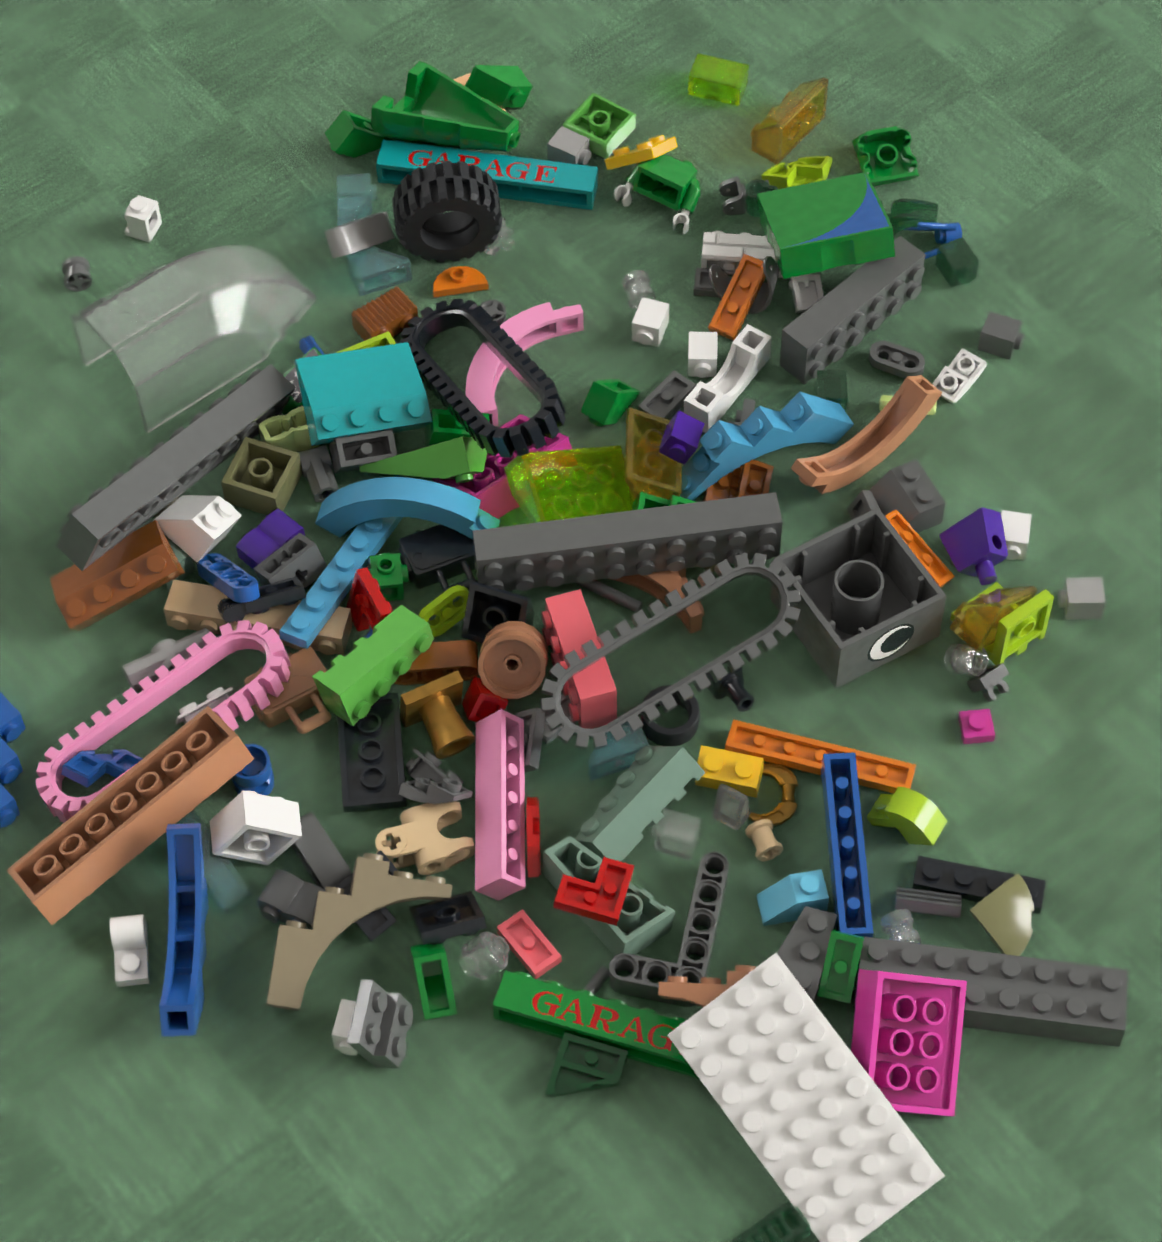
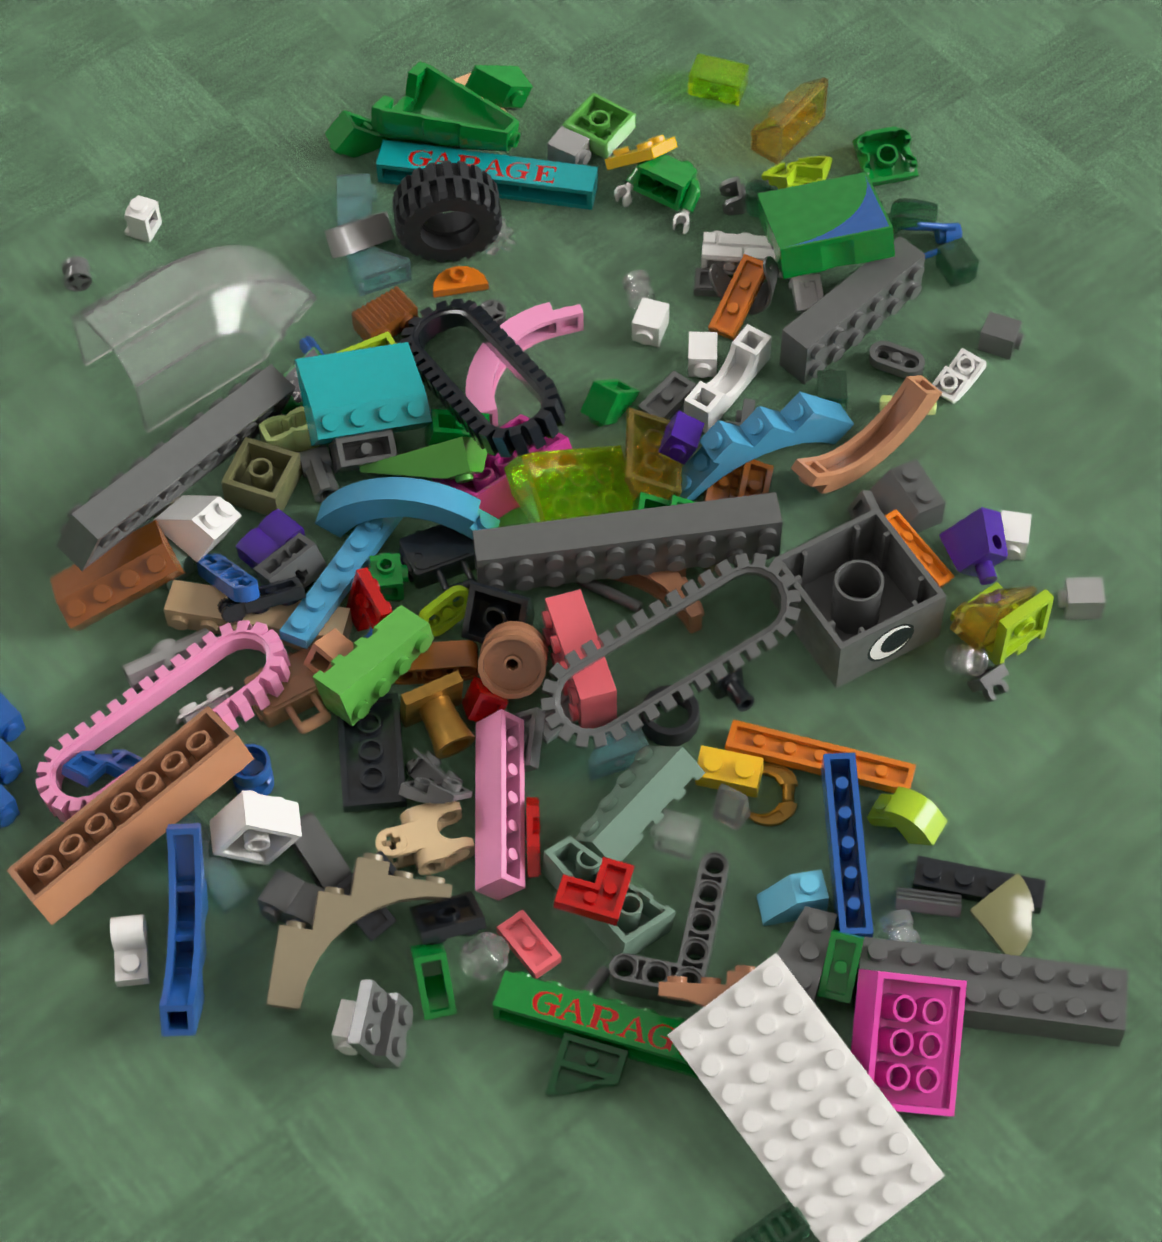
tan bush [745,819,783,862] -> none
dark pink plate [958,709,995,744] -> none
none -> nougat brick [303,628,354,674]

